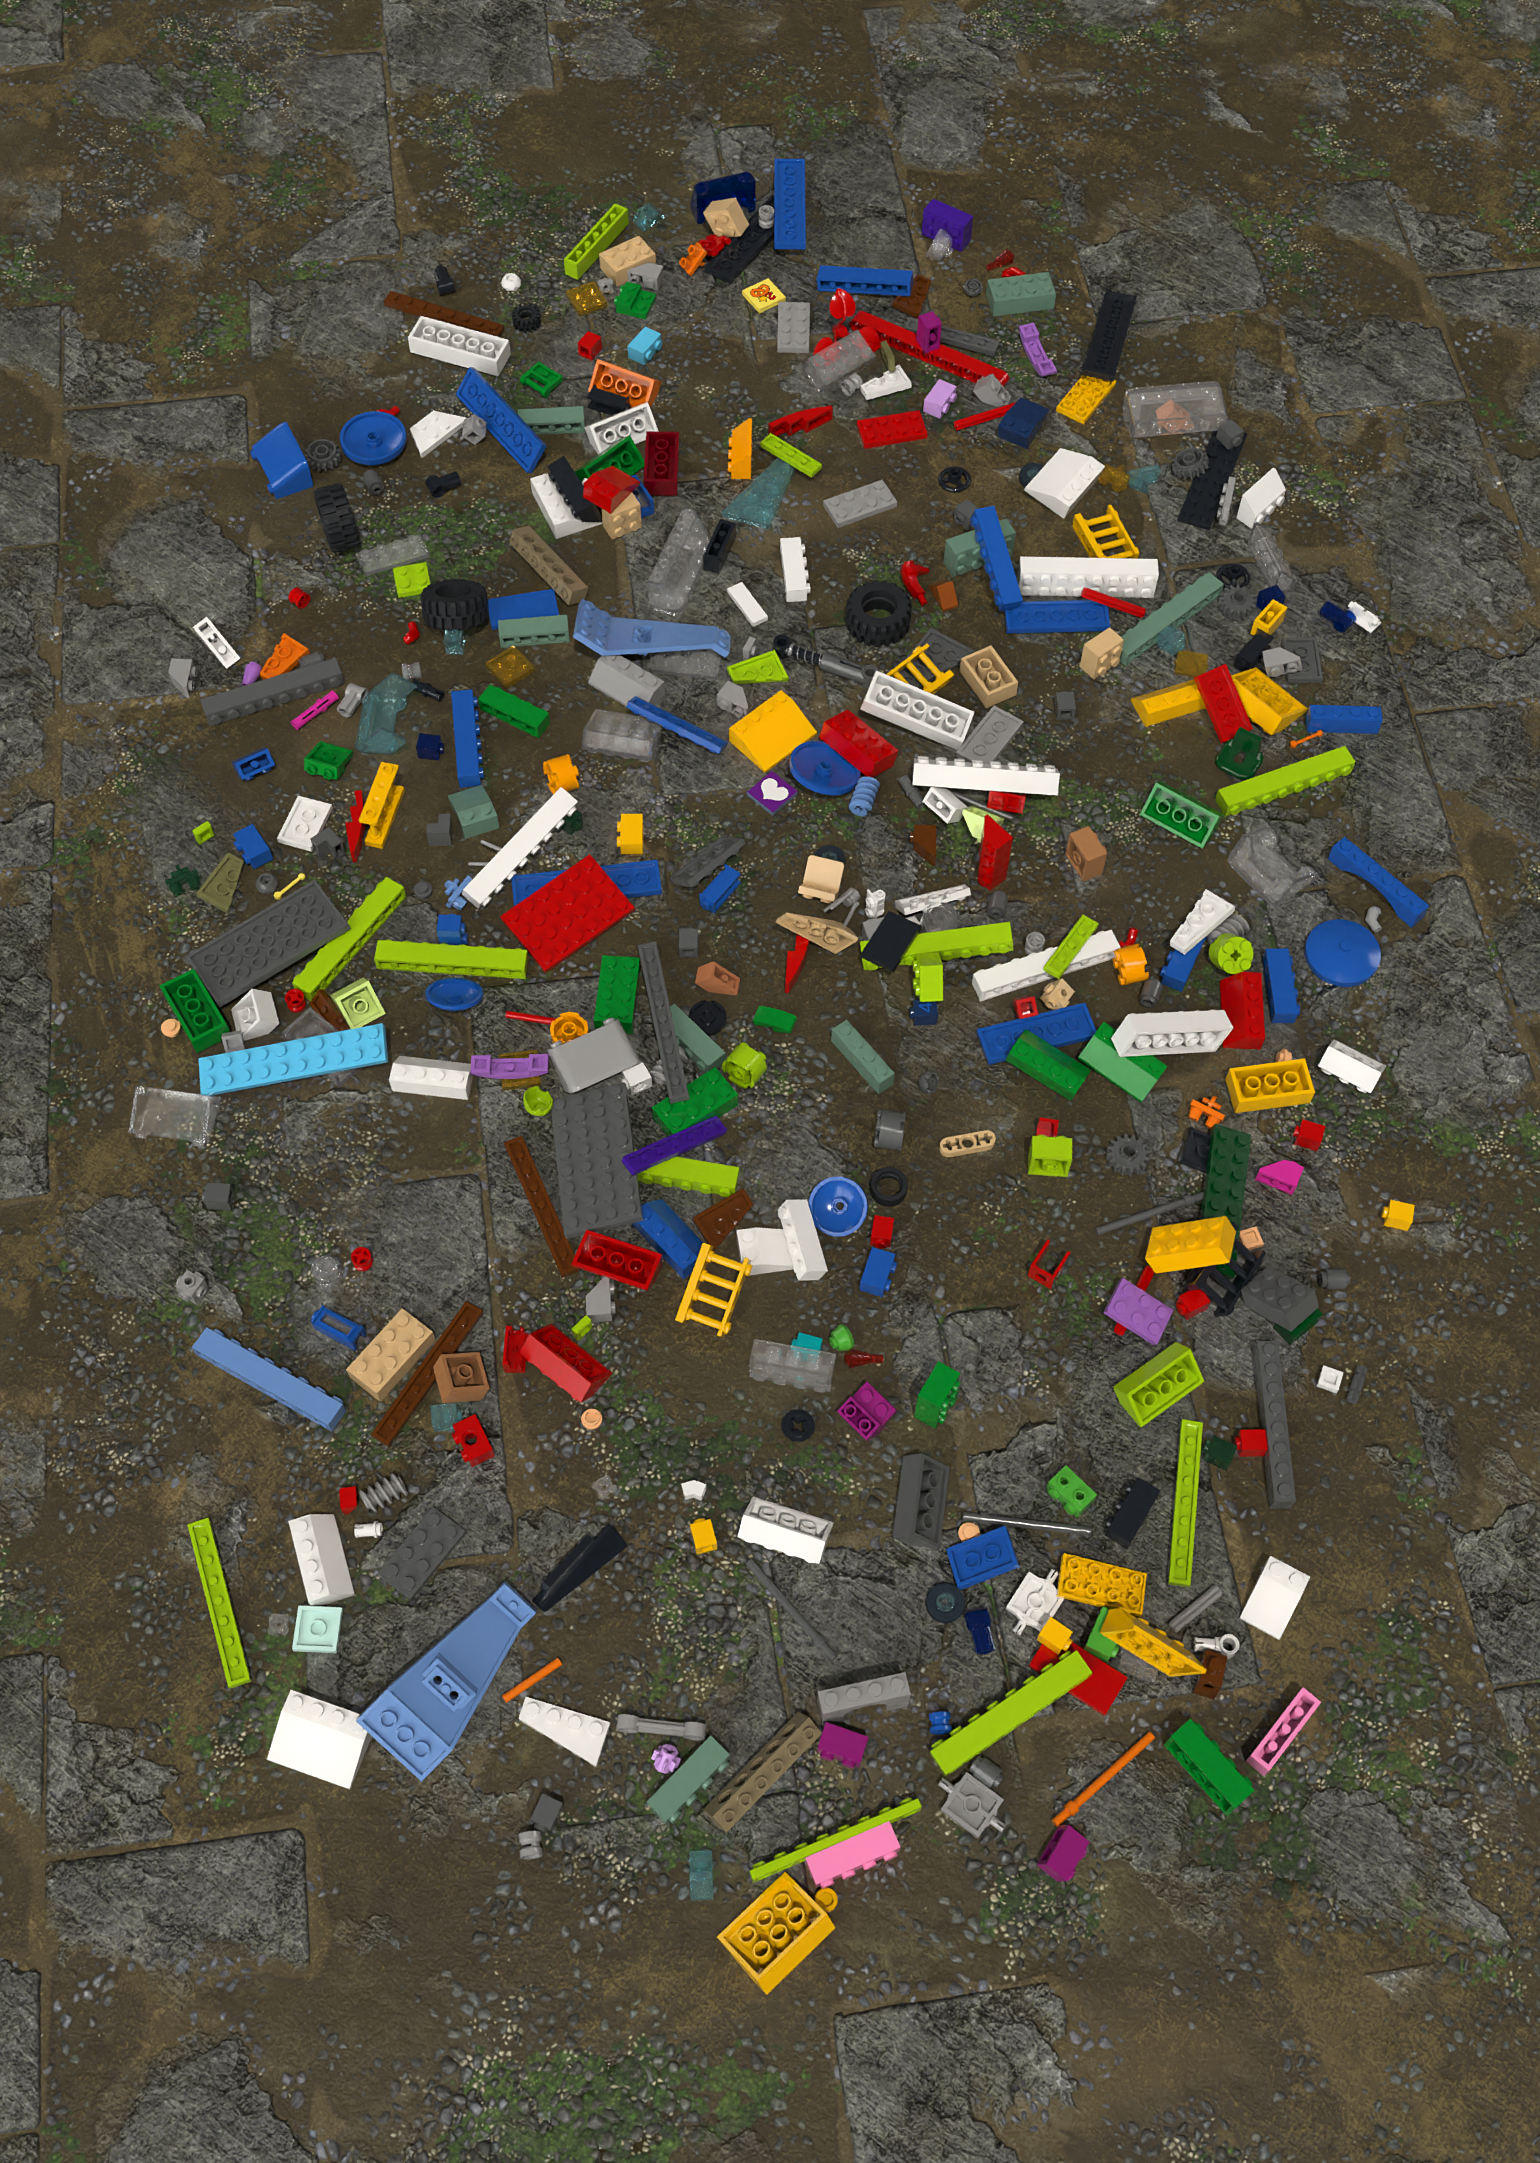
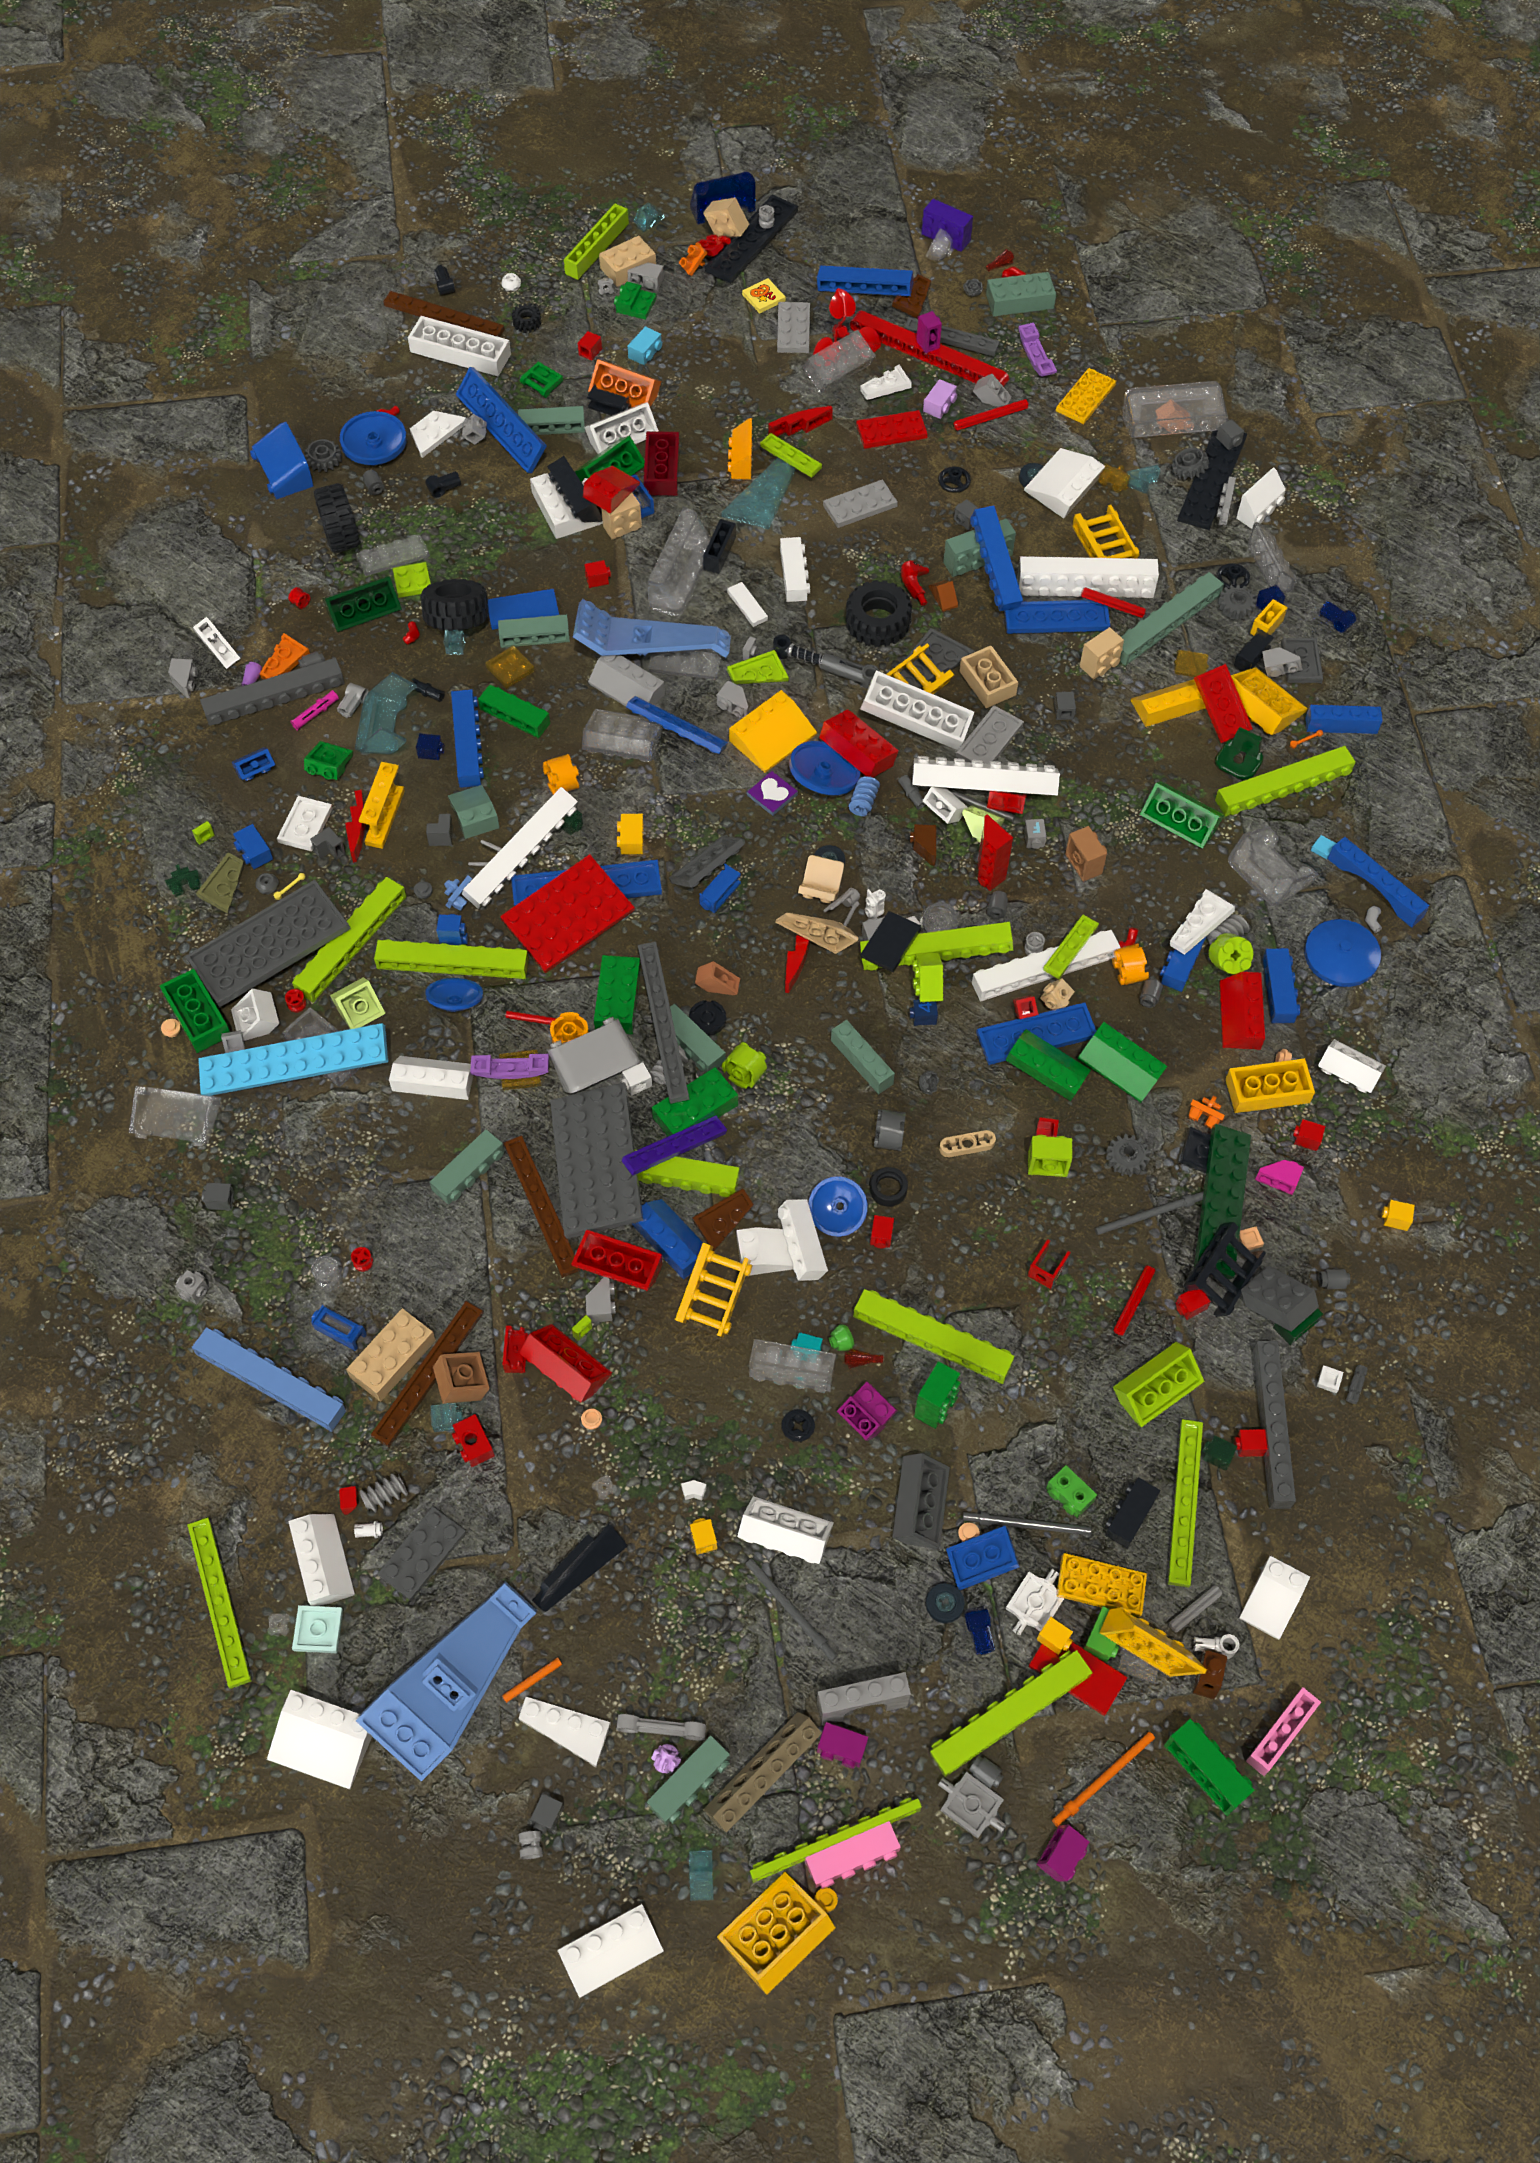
reddish brown hinge [309,989,350,1032] -> none
clear wheel [401,661,422,681] -> none
dark tan brick [510,526,588,605] -> none
lime hair [523,1086,553,1117] -> none
clear yellow plate [566,281,607,316] -> none
dark grey brick [679,927,698,958] -> none
green slope [753,1006,797,1034] -> none
blue plate [774,159,806,250] -> none
light grey wheel [840,373,863,396] -> none
blue brick [860,1247,898,1297] -> none
olive tile [880,341,896,372] -> none
white wing [895,884,971,915] -> none
blue wheel [928,1712,952,1735] -> none
dark blue slope [998,398,1050,449] -> none
black plate [1082,290,1137,381] -> none
medium lavender plate [1103,1278,1173,1345] -> none
white brick [1111,1010,1233,1057] -> none
yellow brick [1145,1216,1236,1274] -> none
clear light blue brick [1158,625,1185,656] -> none
white hinge [1343,601,1381,633] -> none
none -> dark green slope [322,576,402,632]
none -> sand green brick [430,1130,505,1205]
none -> white slope [558,1904,664,1998]
none -> red brick [584,560,611,588]
none -> lime brick [853,1289,1015,1384]
none -> light grey brick [1024,819,1046,849]
none -> medium azure tile [1311,835,1336,859]

